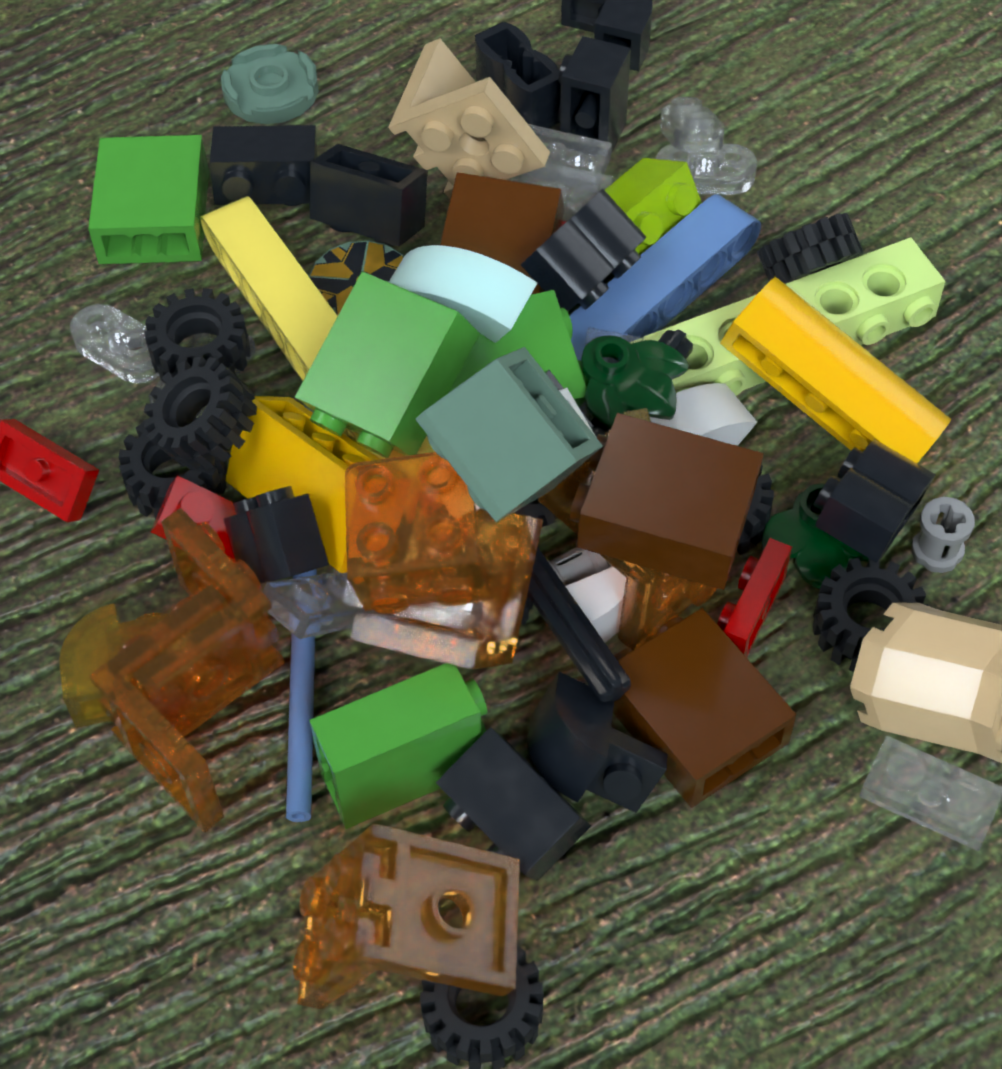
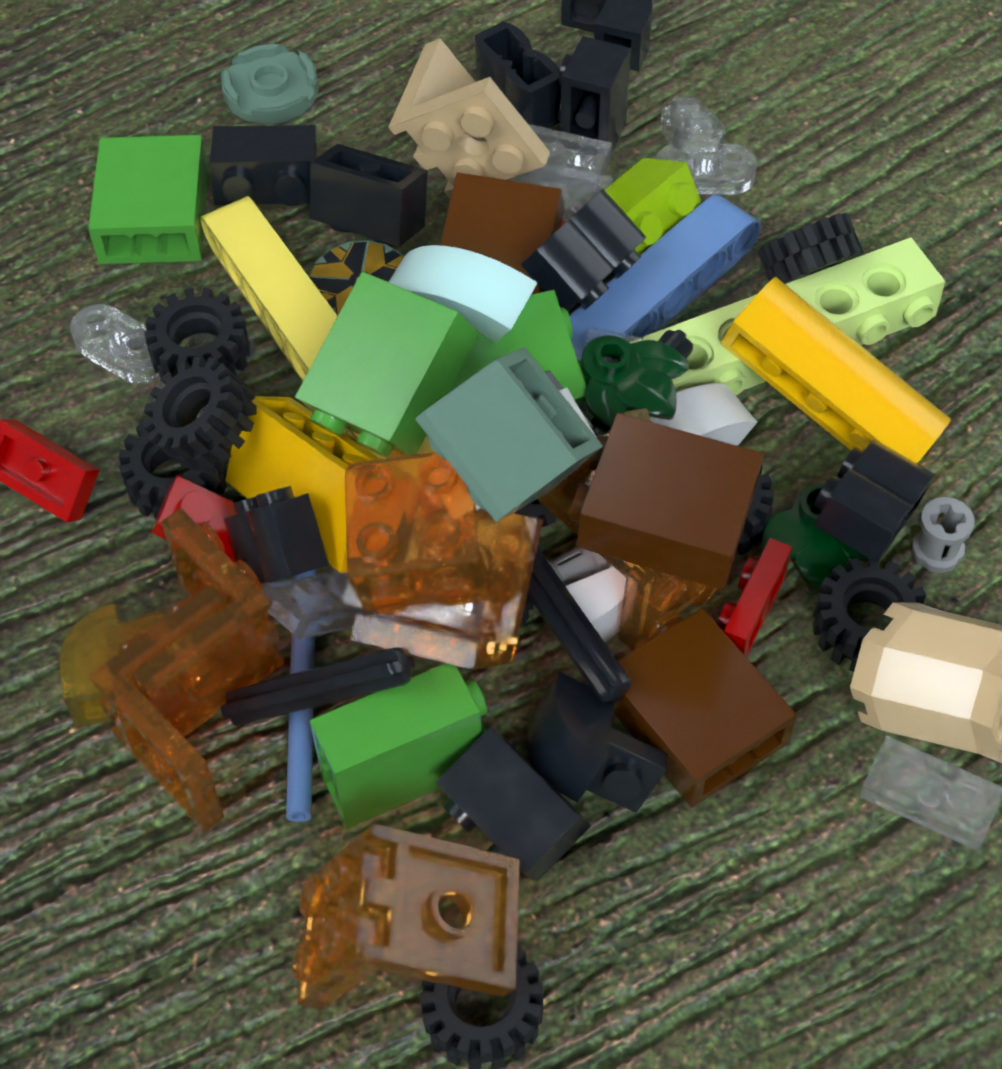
none -> black axle [220,647,415,726]

